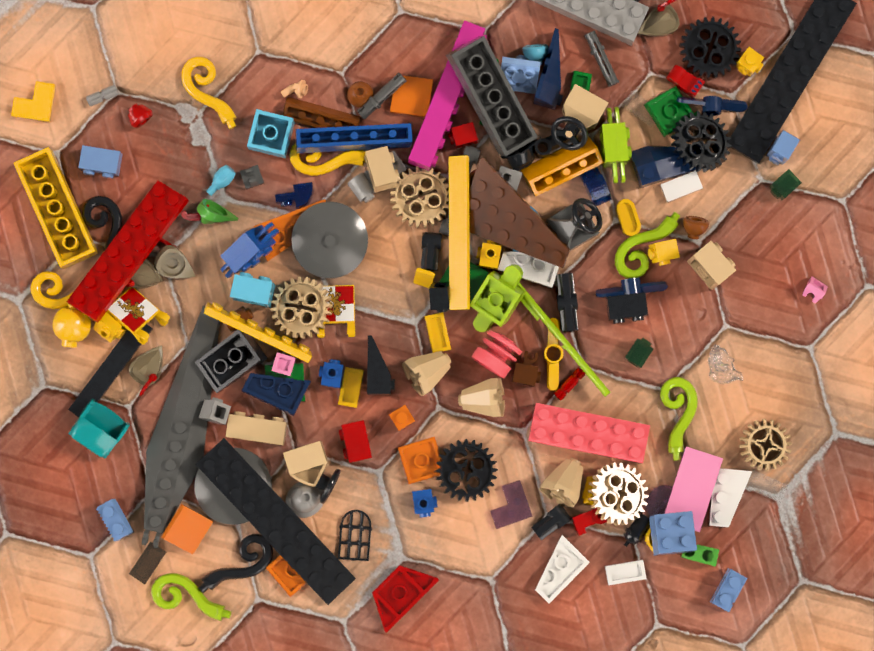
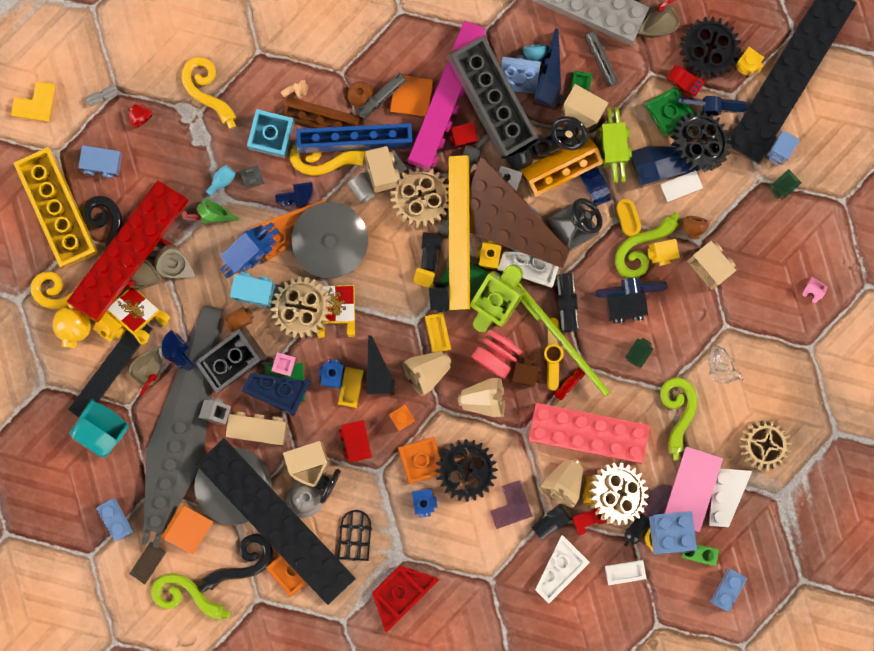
yellow plate [204,302,312,363] -> none
none -> clear blue brick [161,330,195,371]

